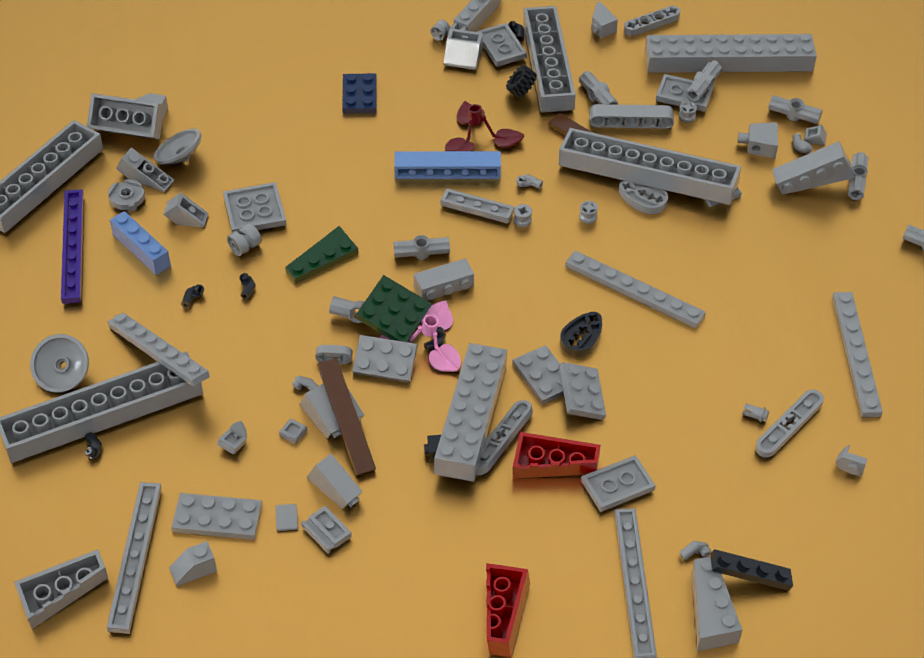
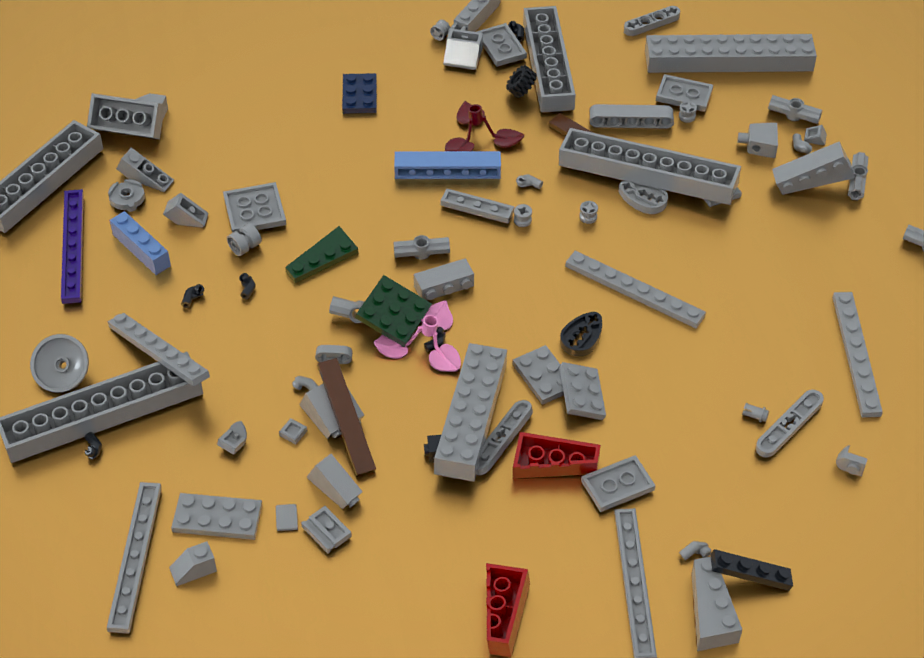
light grey wedge [14,549,108,629] -> none
light grey dish [154,128,202,165] -> none
light grey plate [352,335,418,383] -> none
light grey piece [579,71,618,105] -> none
light grey slope [591,1,618,39] -> none
light grey piece [686,60,722,102] -> none

